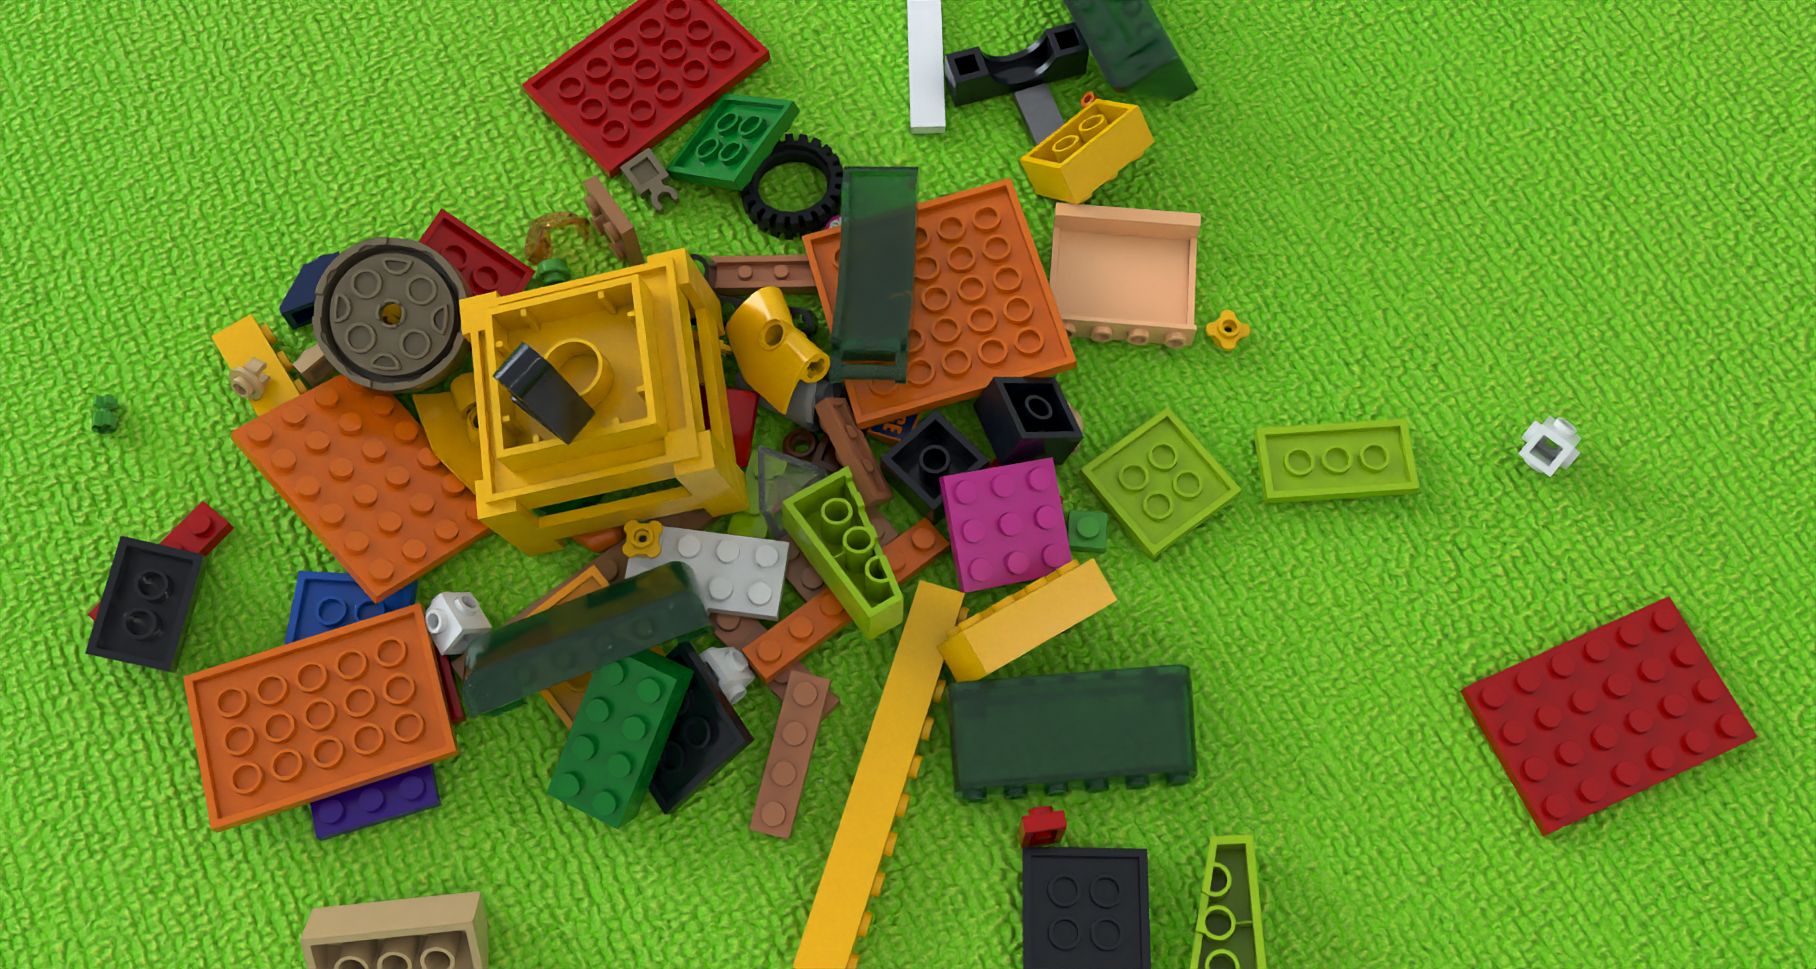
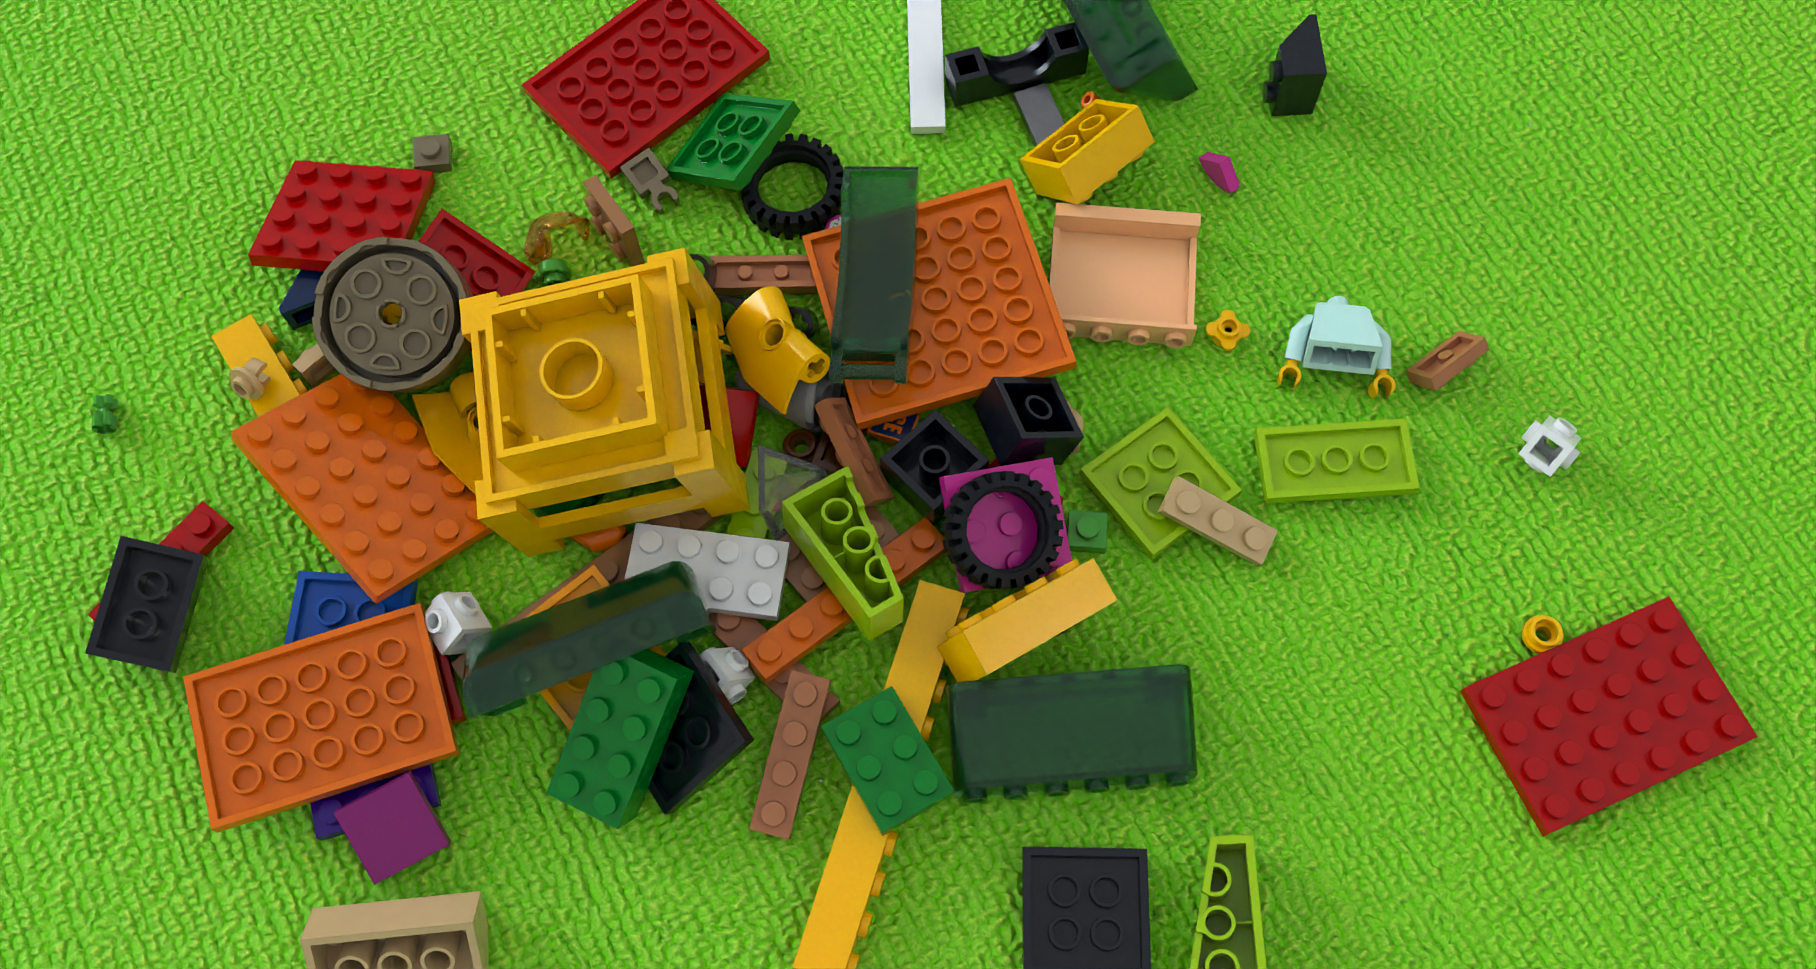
black beam [492,341,596,445] -> none
yellow plate [622,520,663,559] -> none
red plate [1018,806,1067,849] -> none
none -> red plate [248,160,435,271]
none -> magenta tile [334,771,451,885]
none -> dark tan plate [413,134,452,173]
none -> green plate [821,686,954,836]
none -> black tyre [942,471,1063,590]
none -> tan plate [1158,476,1278,566]
none -> dark pink tile [1198,152,1240,194]
none -> black slope [1262,14,1327,117]
none -> light aqua torso [1277,296,1396,398]
none -> nougat plate [1406,331,1489,391]
none -> yellow plate [1522,615,1563,654]

